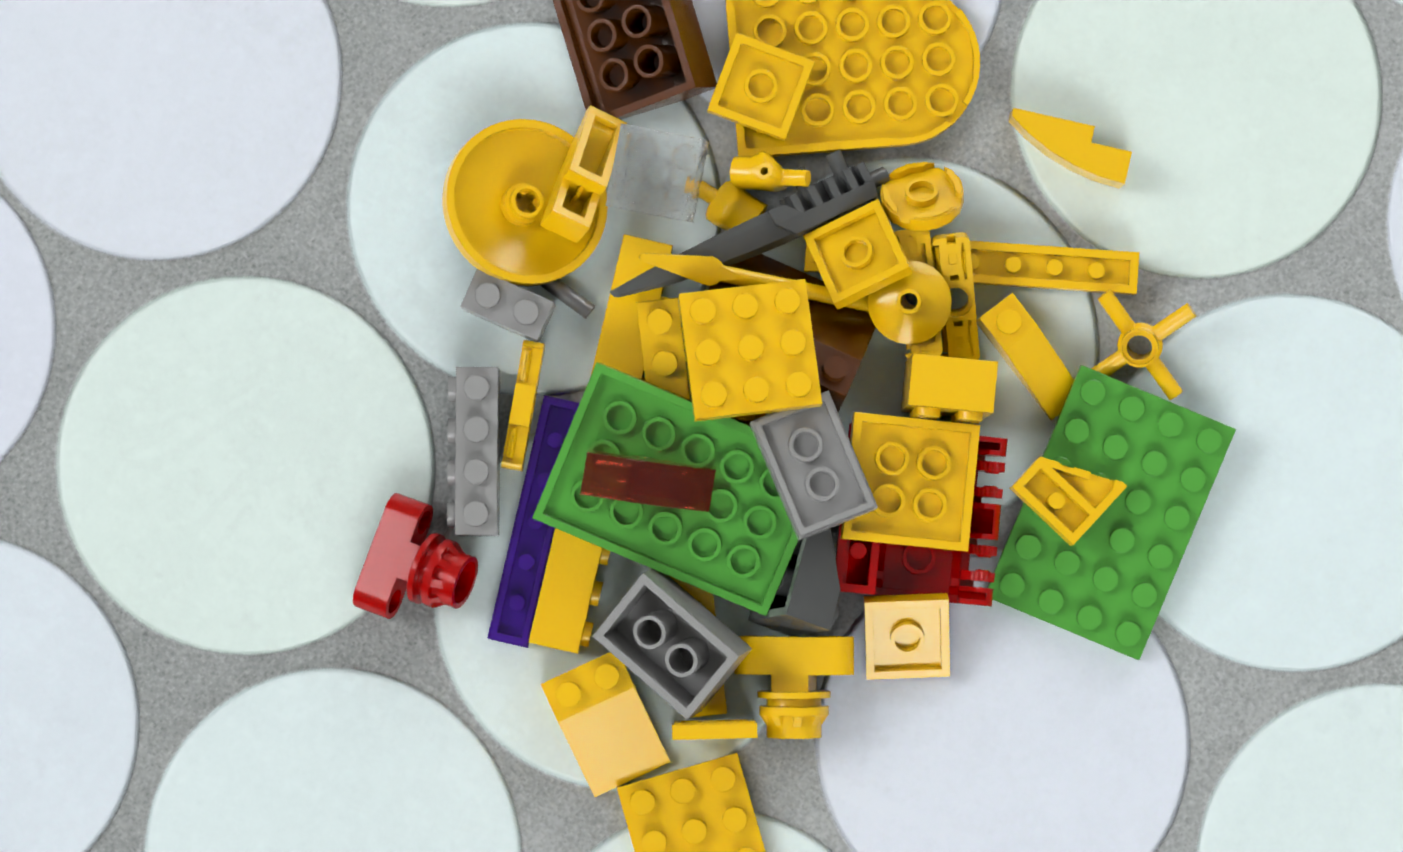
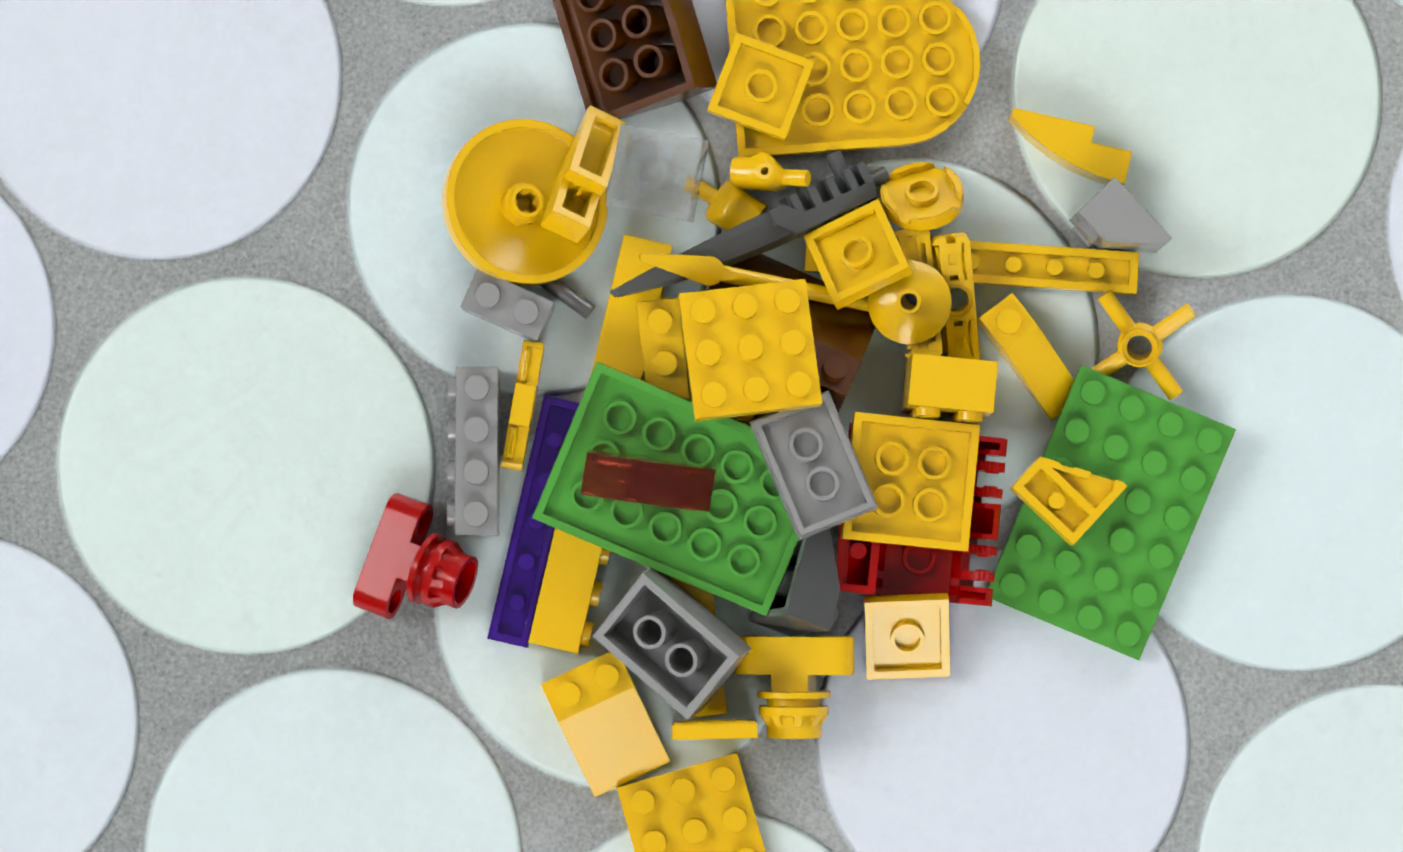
none -> light grey slope [1069,177,1172,252]

